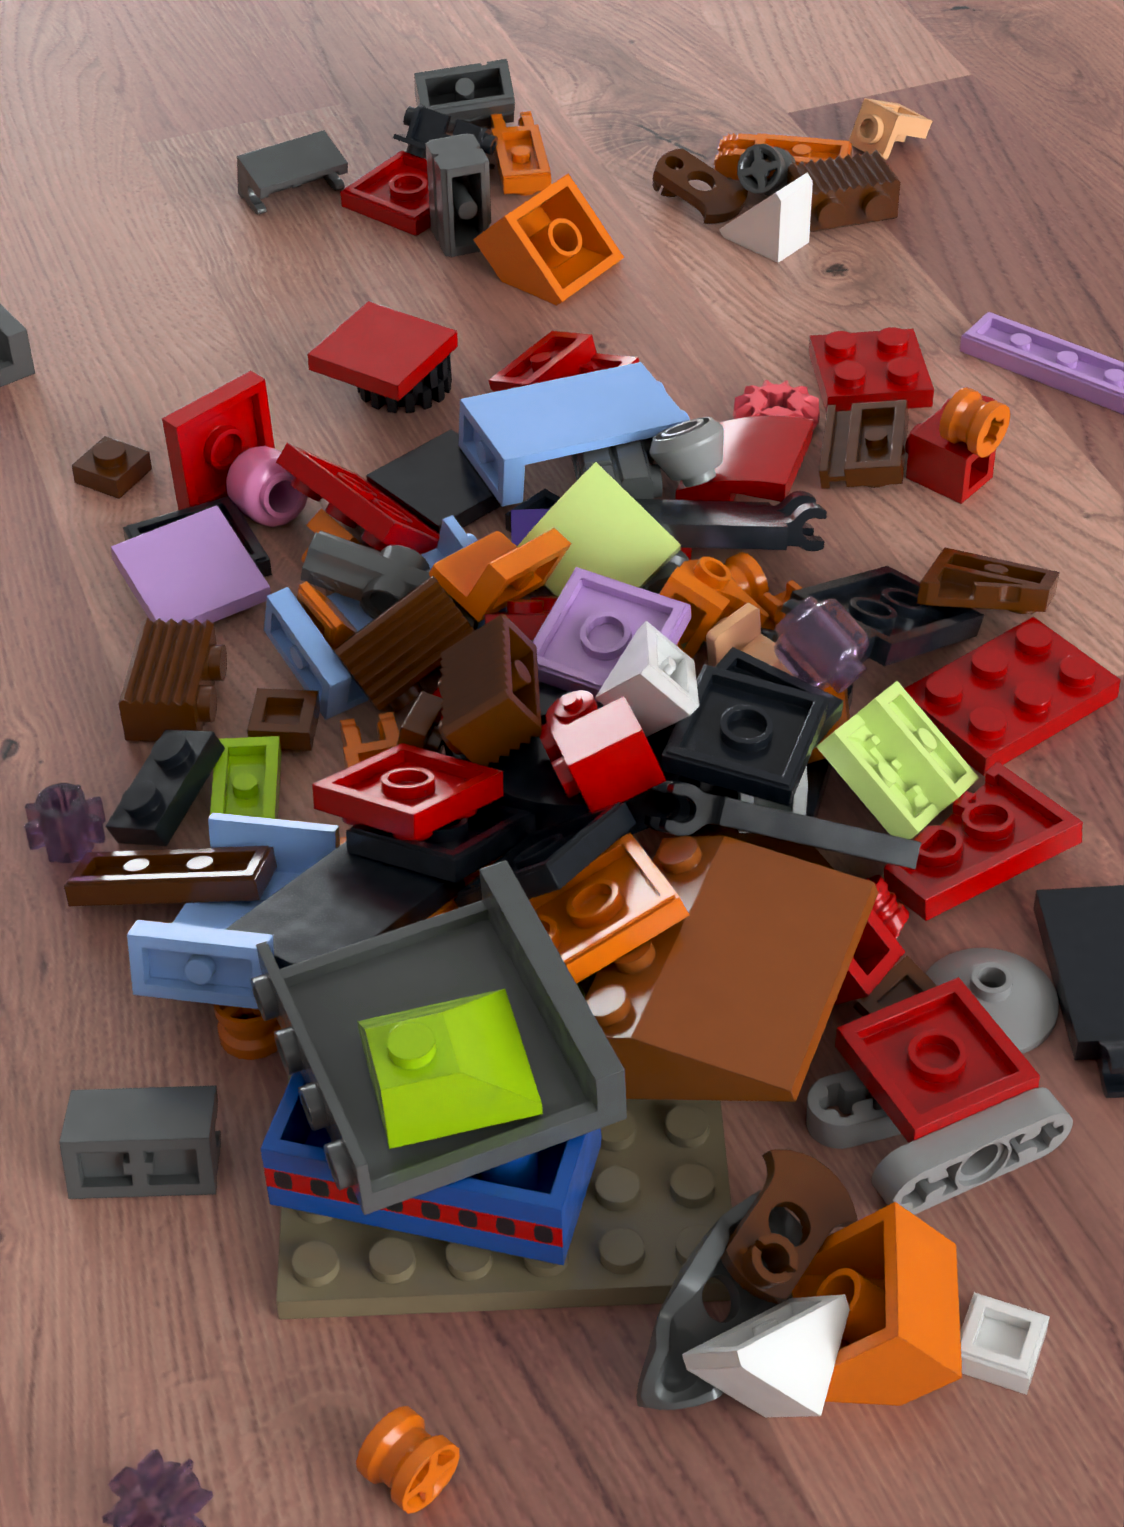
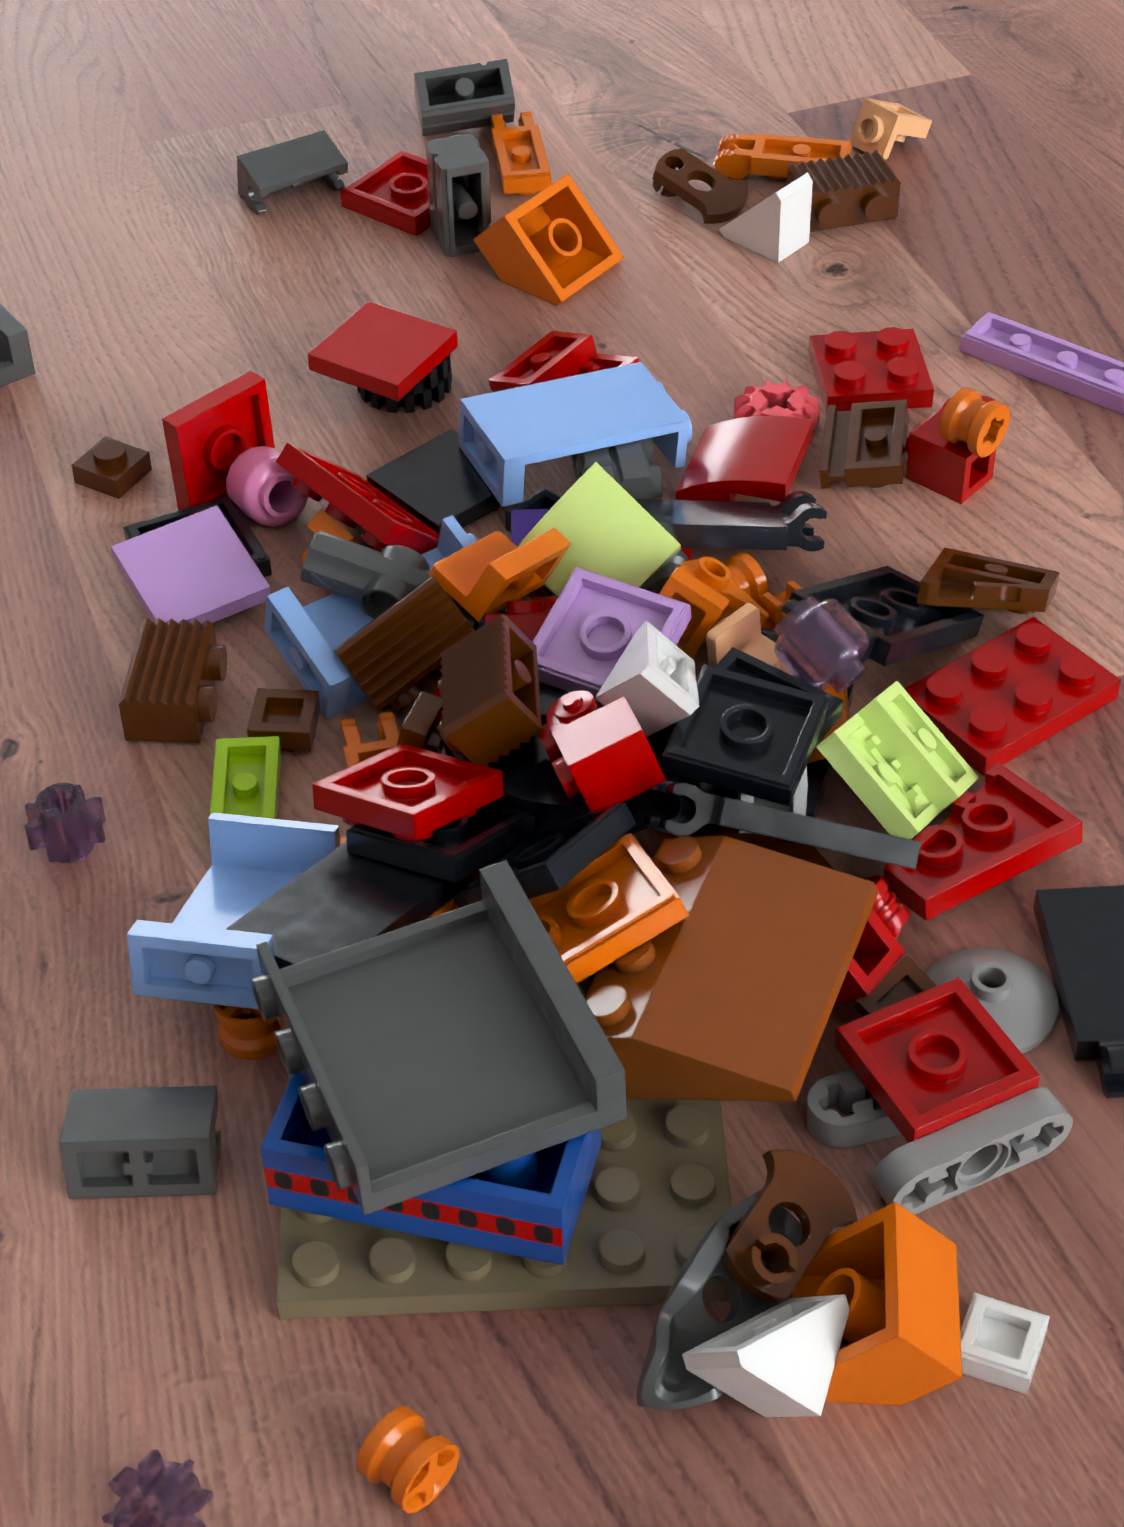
reddish brown tile [64,846,277,907] -> none
black plate [105,730,225,847] -> none
orange slope [297,581,358,650] -> none
lime slope [357,989,543,1149] -> none
black hinge [393,105,498,169] -> none
light grey cone [649,417,724,487] -> none
dark grey wheel [737,144,796,196] -> none

